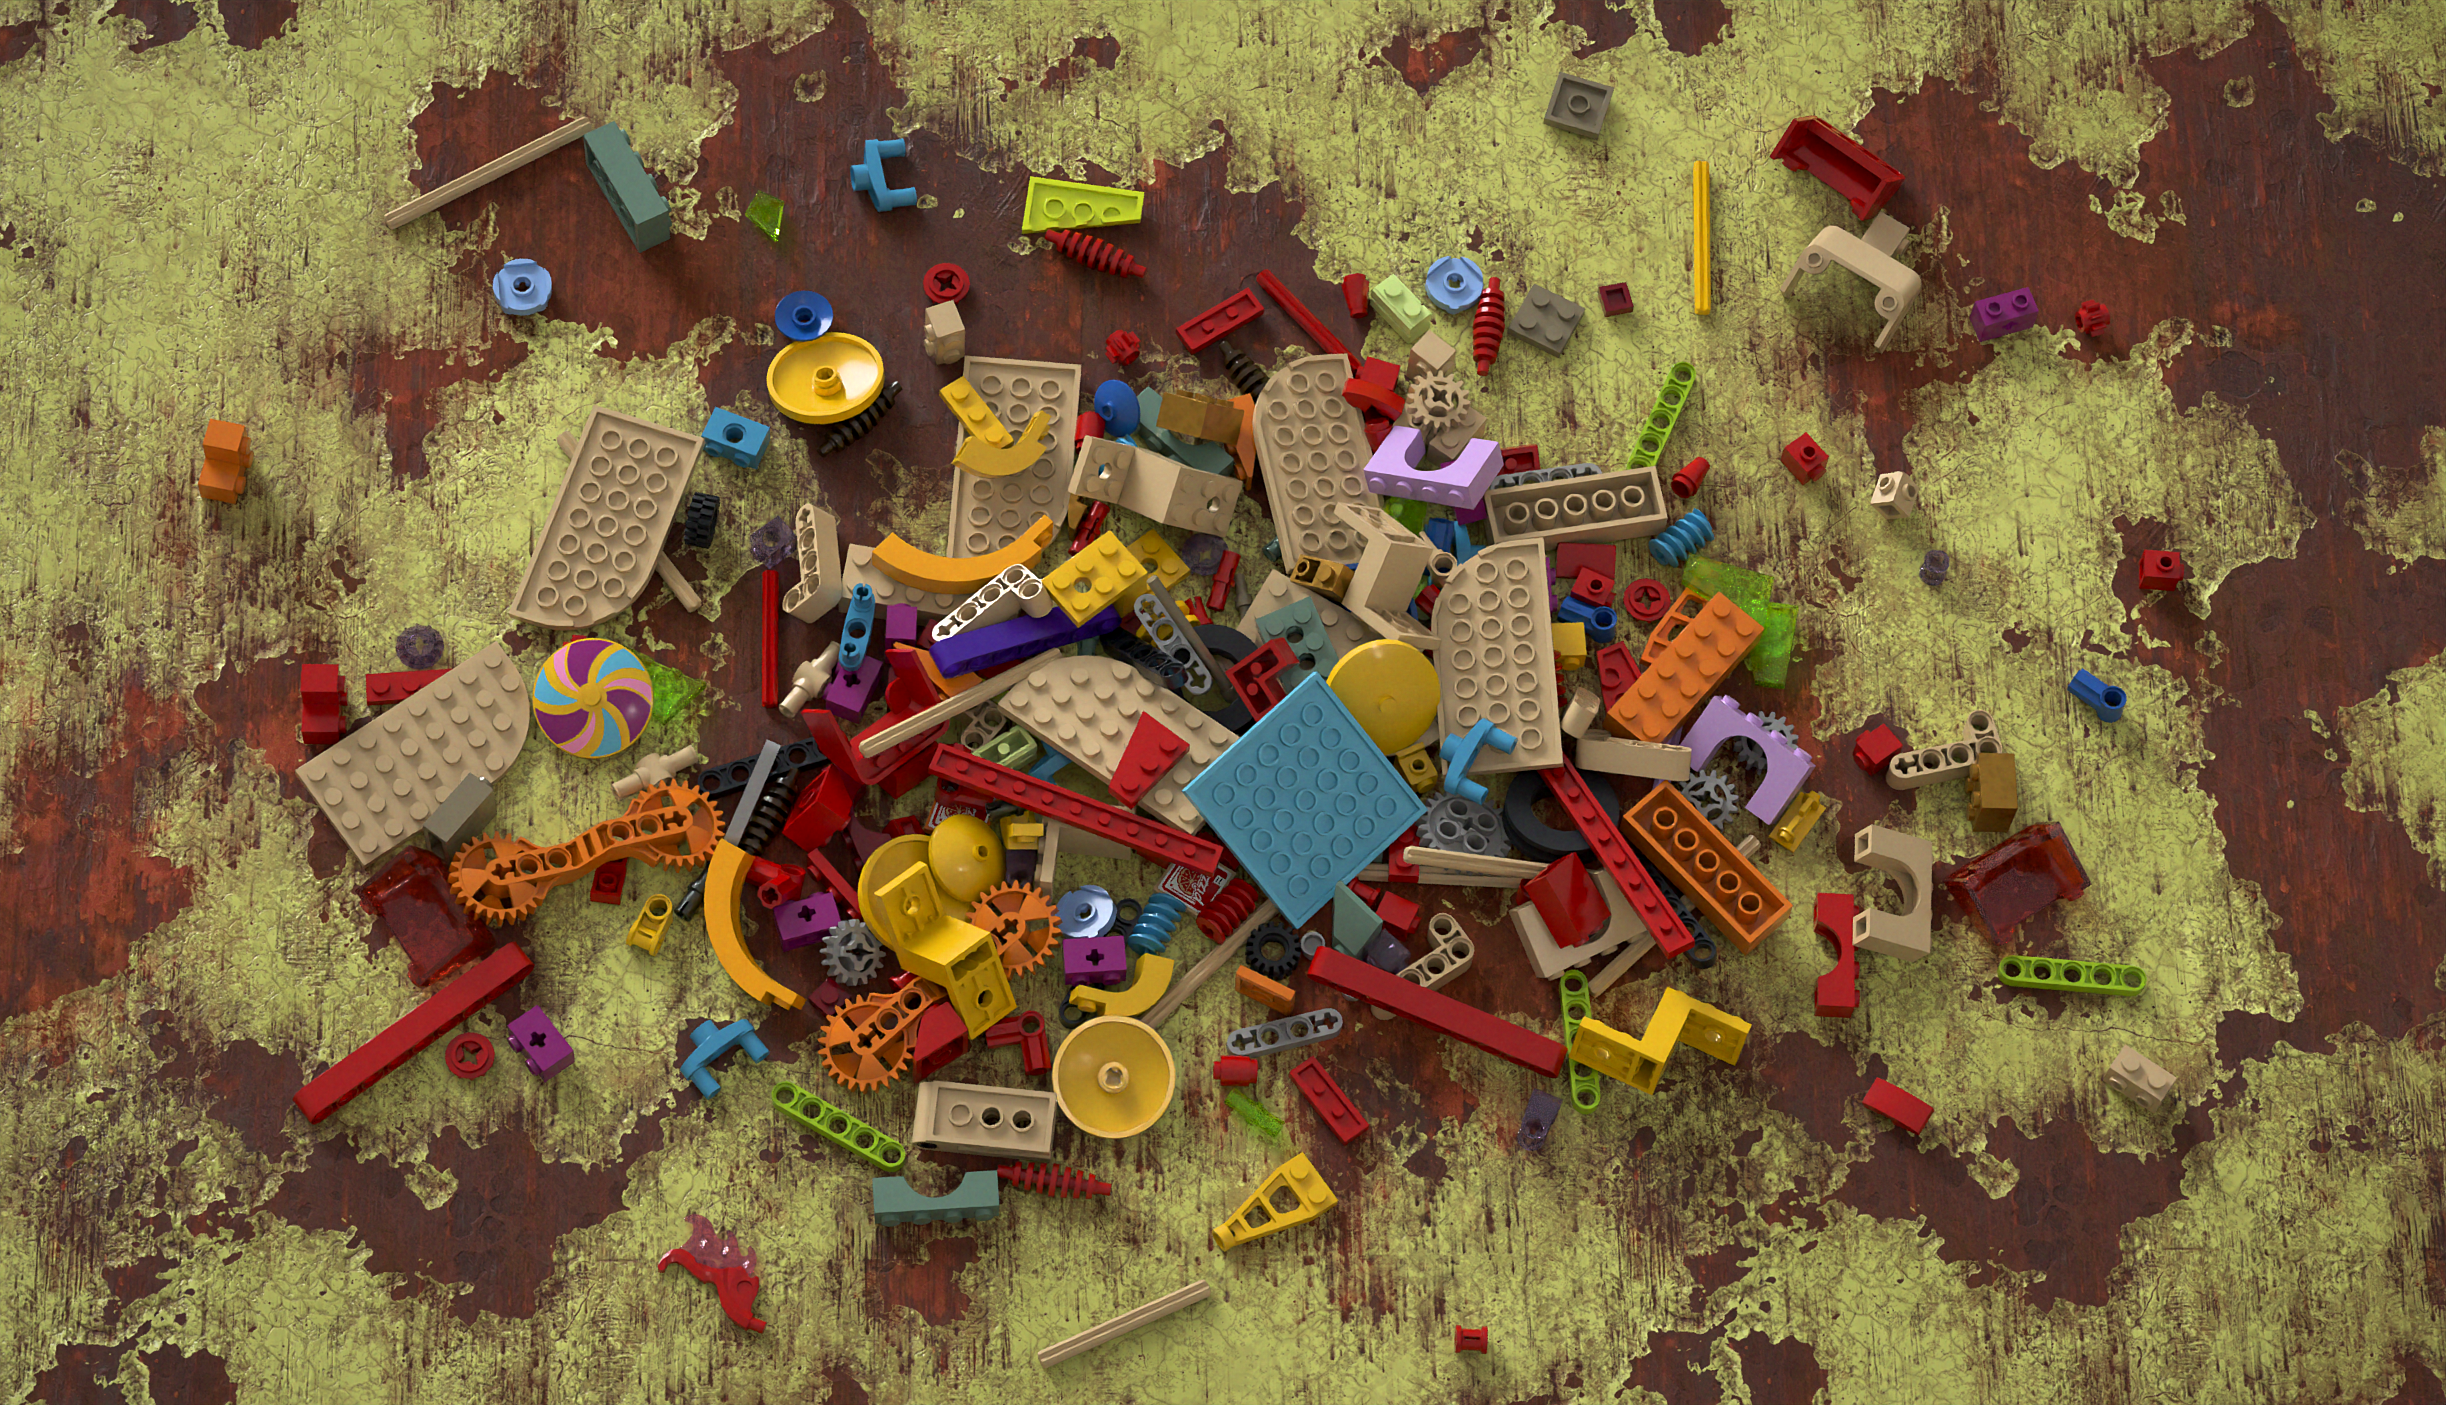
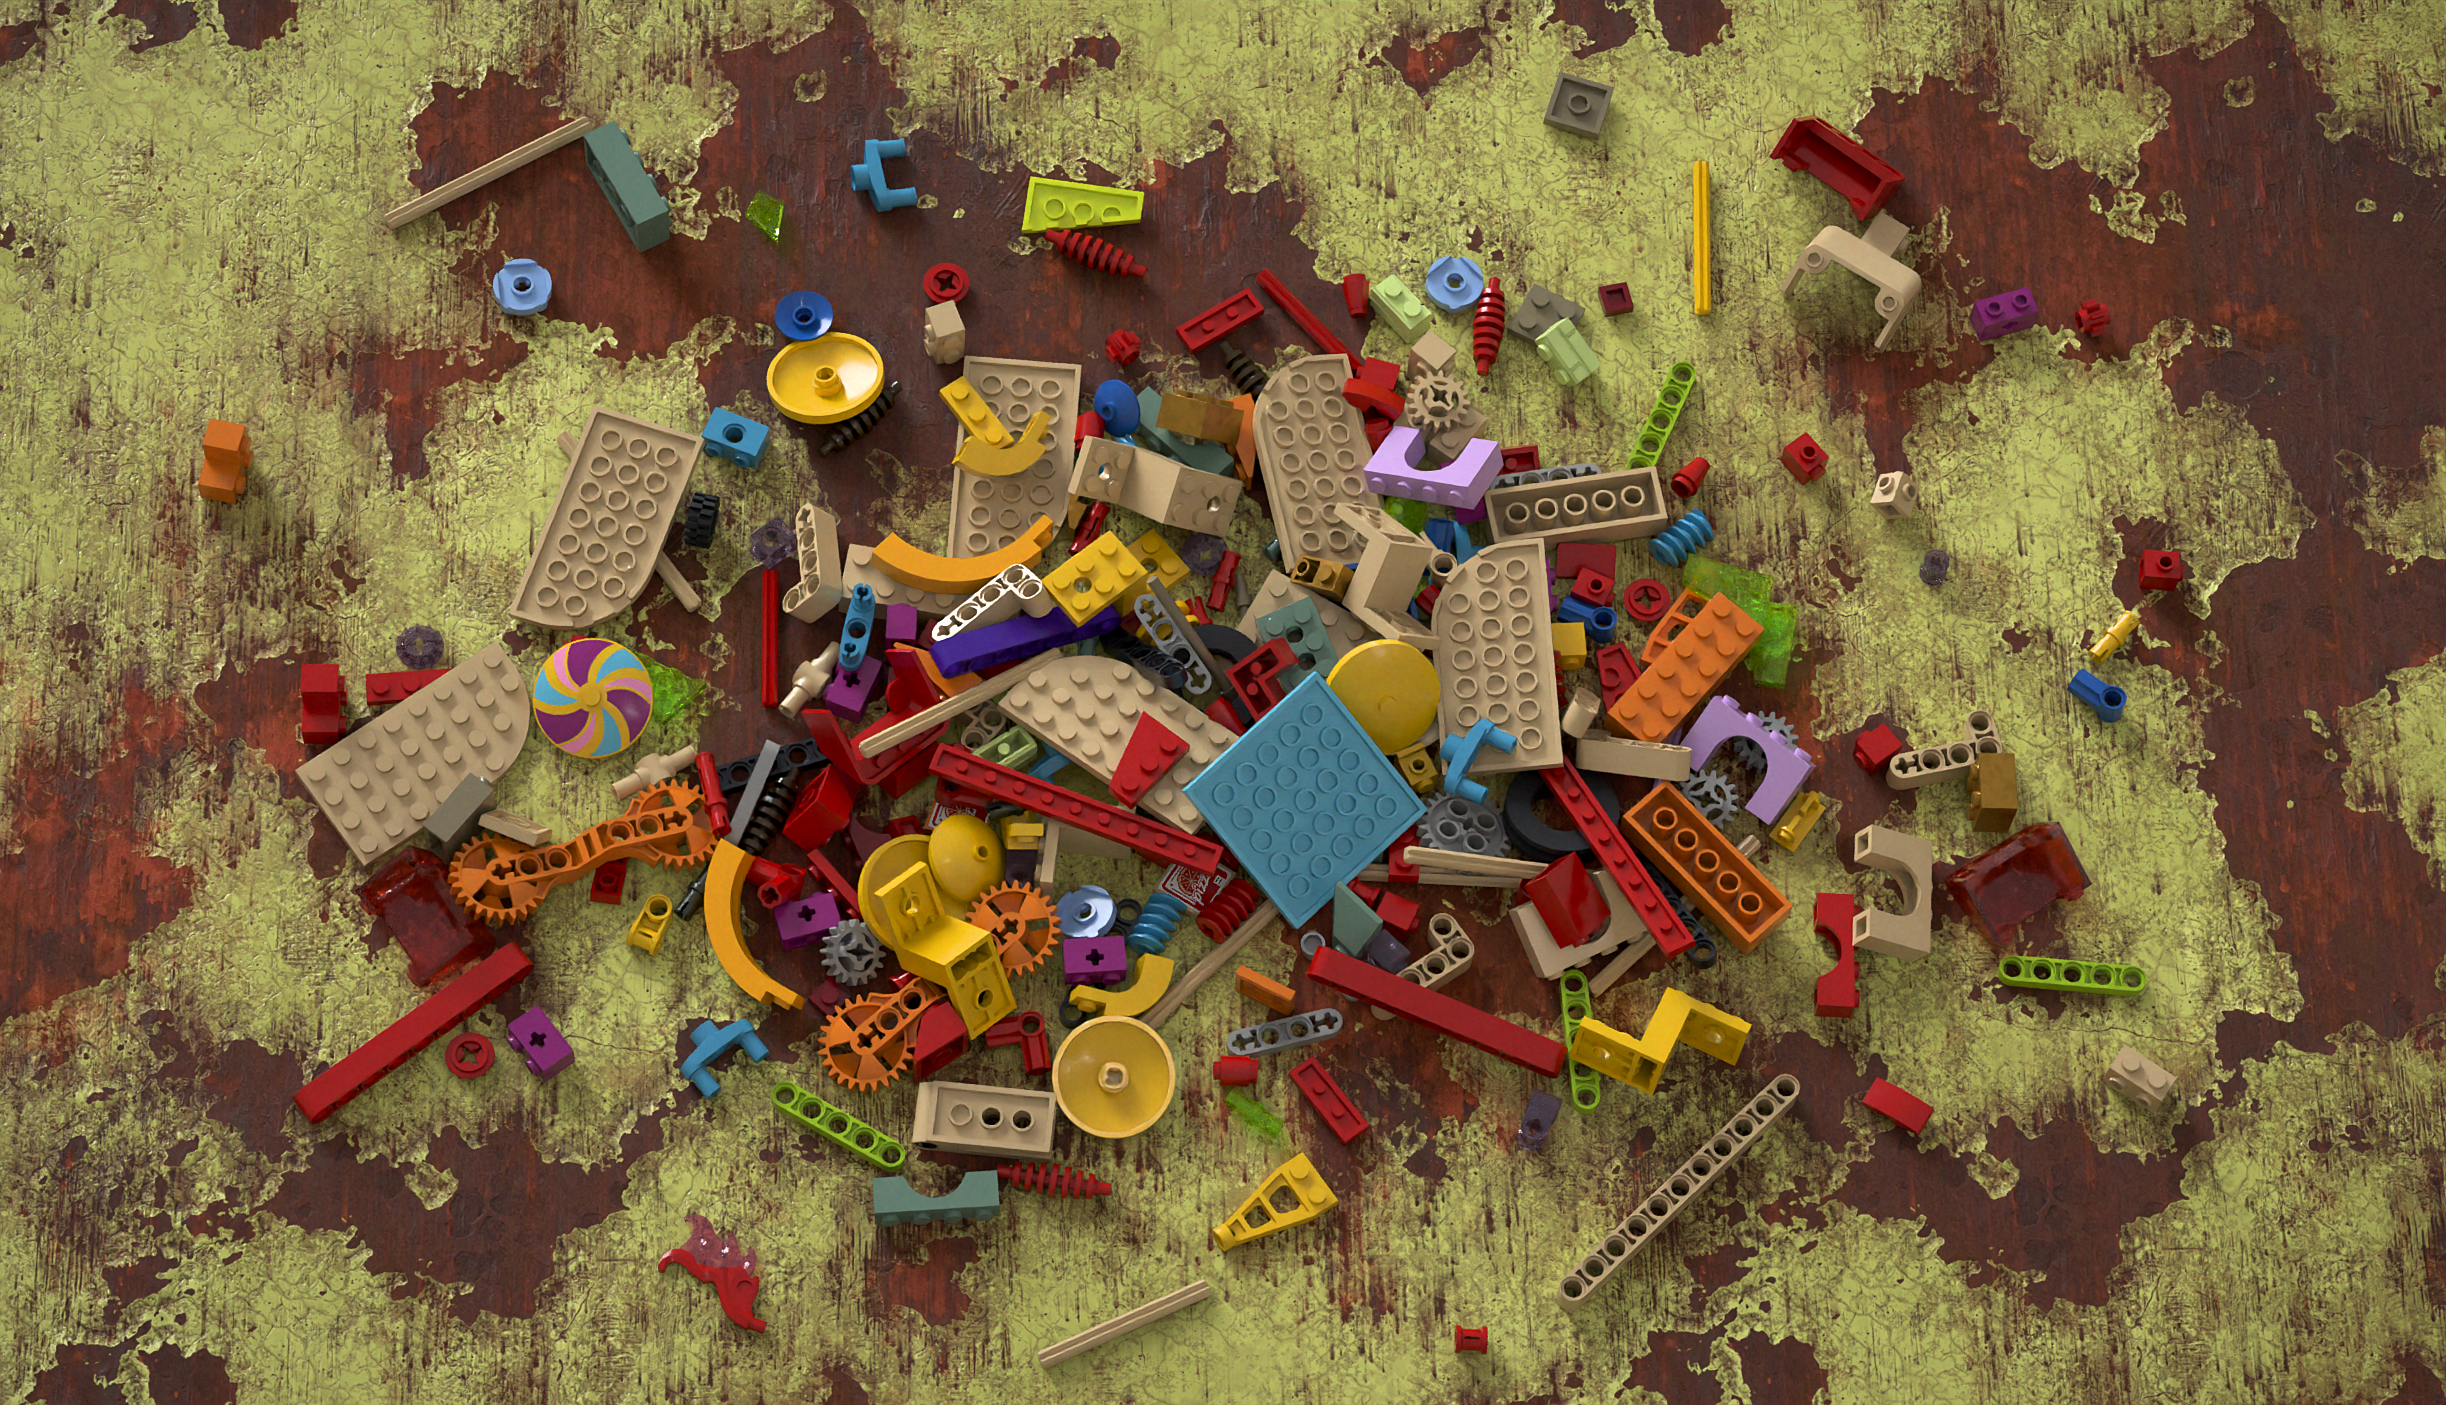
black tyre [1245,921,1301,981] -> none
none -> tan tile [478,808,553,846]
none -> red pin [694,752,732,837]
none -> red cone [1204,696,1247,736]
none -> yellowish green brick [1535,317,1602,387]
none -> tan beam [1556,1074,1800,1311]
none -> yellow pin [2088,610,2140,665]

